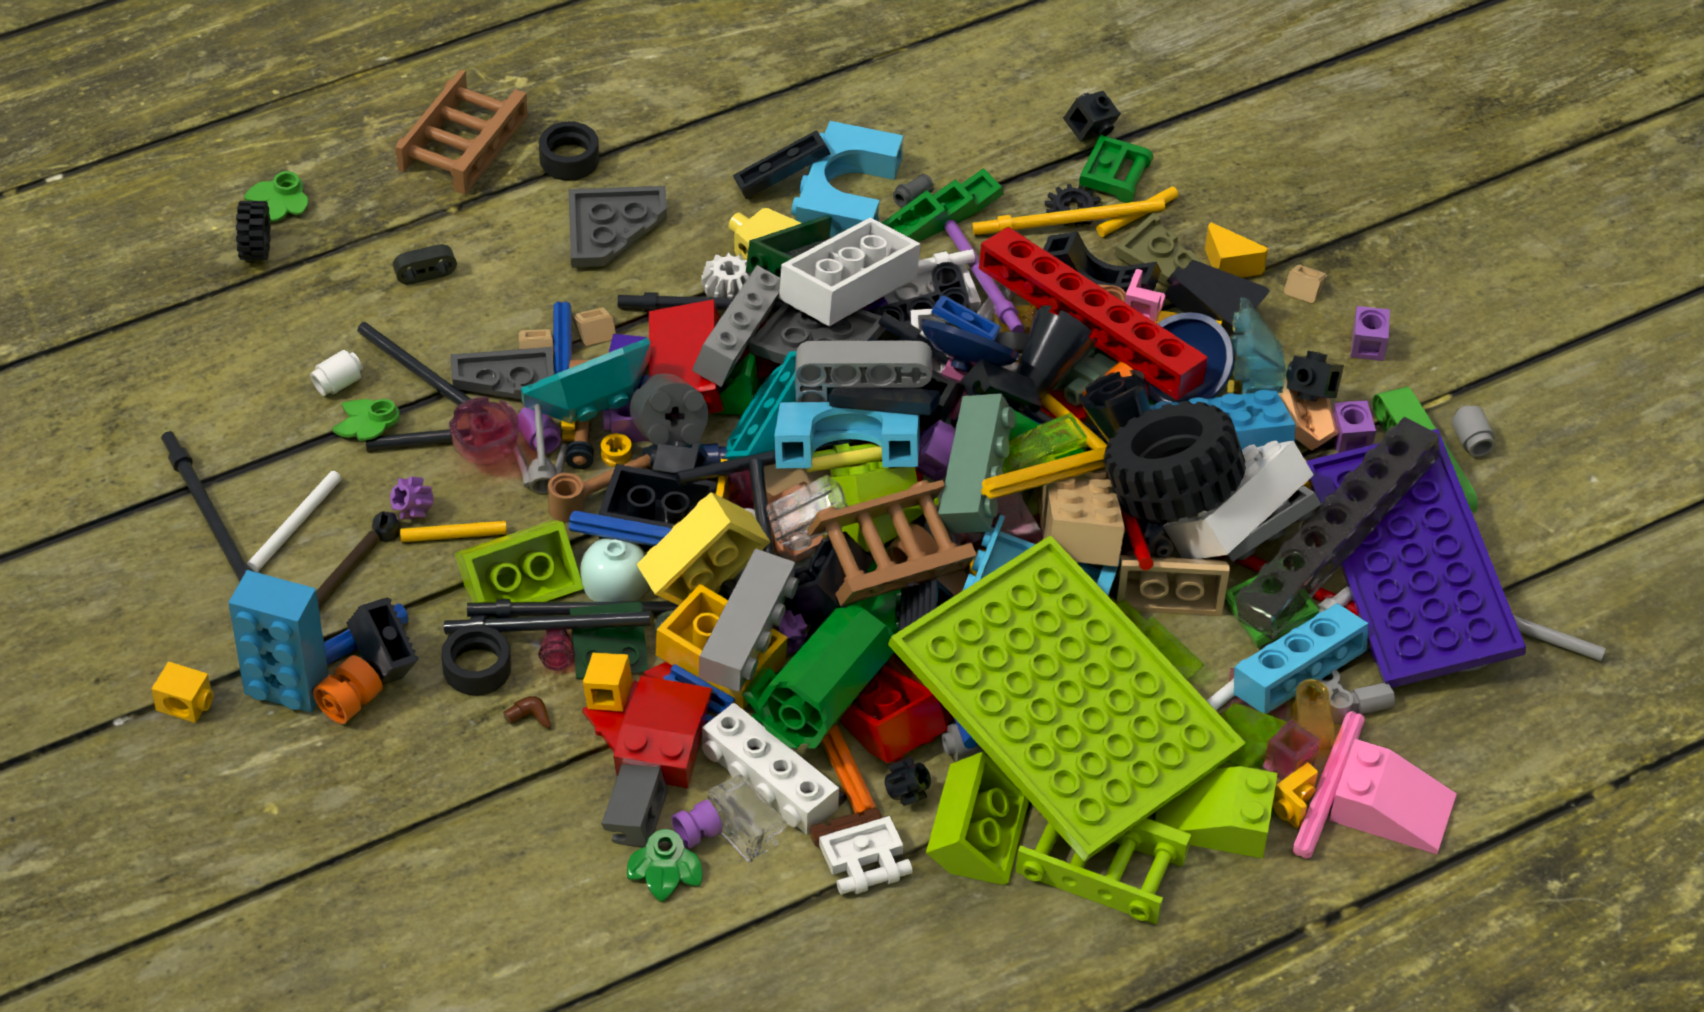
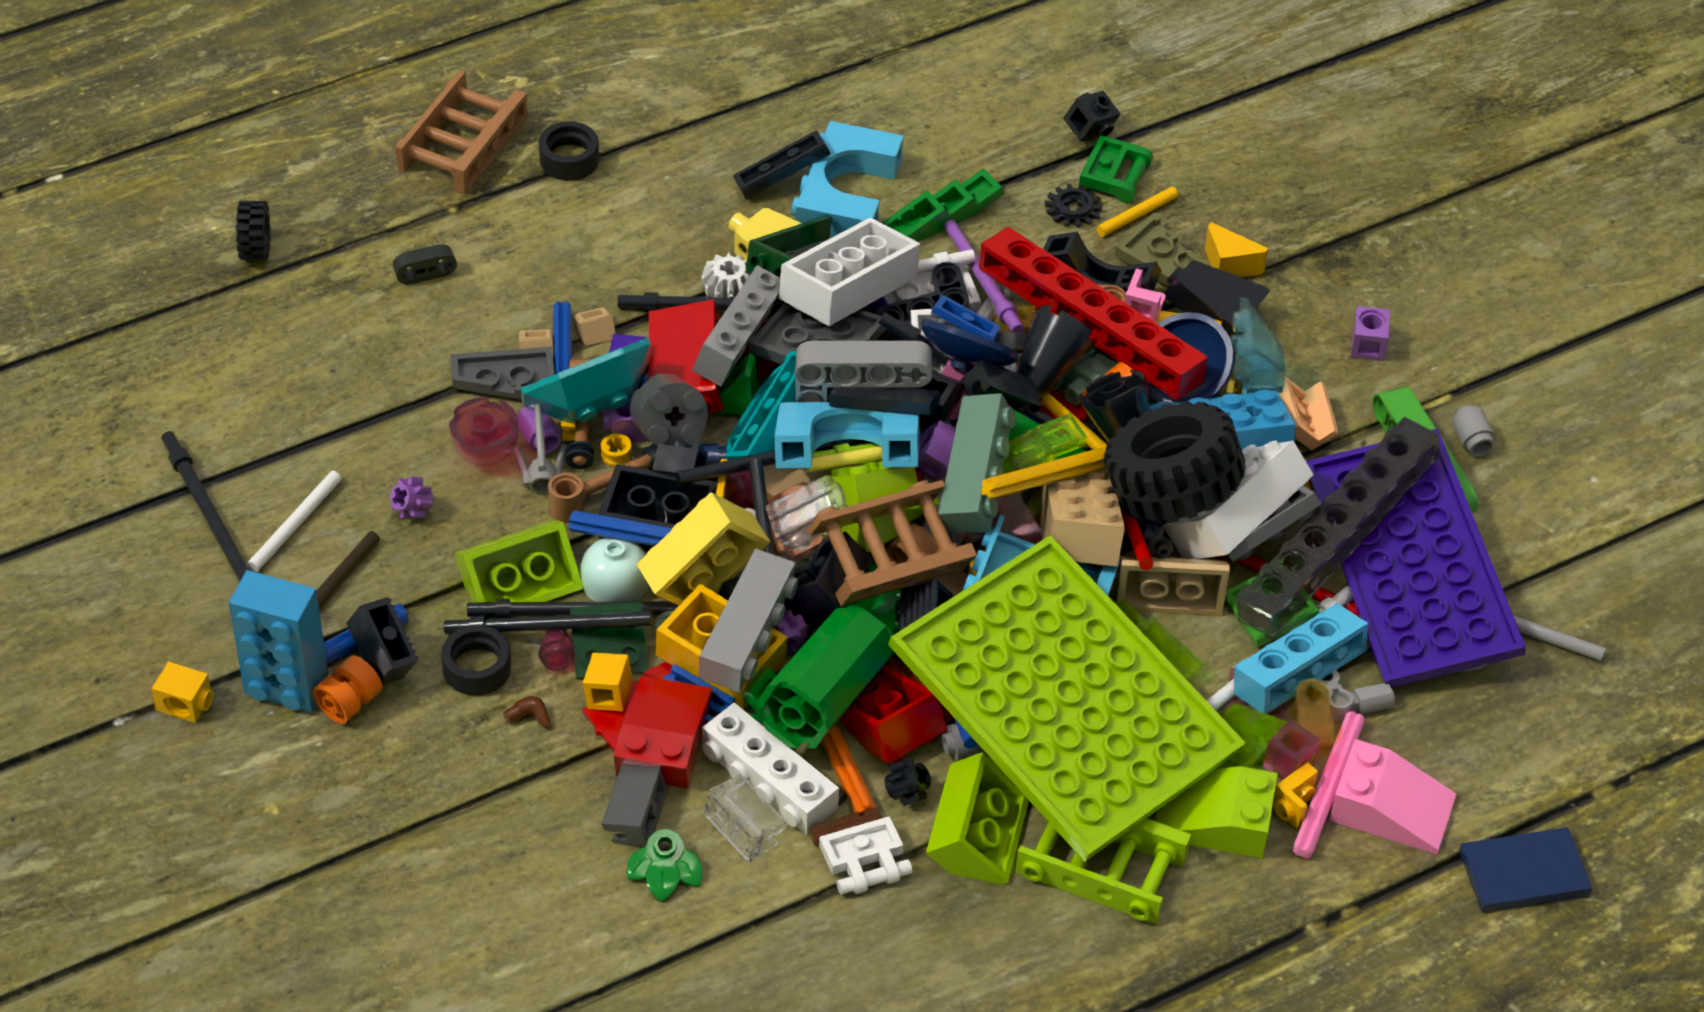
bright green plate [244,171,308,223] -> none
white brick [310,350,363,396] -> none
bright green plate [332,399,400,441] -> none
black bar [357,322,505,435] -> none
black bar [366,427,470,451] -> none
black hinge [372,511,401,542] -> none
yellow bar [400,521,507,543] -> none
dark grey plate [568,186,667,268] -> none
medium lavender wheel [671,799,723,849] -> none
dark grey pin [893,174,934,208] -> none
yellow bar [972,198,1165,235] -> none
tan slope [1284,264,1327,303] -> none
black brick [1286,350,1344,402] -> none
medium lavender brick [1333,401,1376,453] -> none
none -> dark blue tile [1459,827,1592,912]

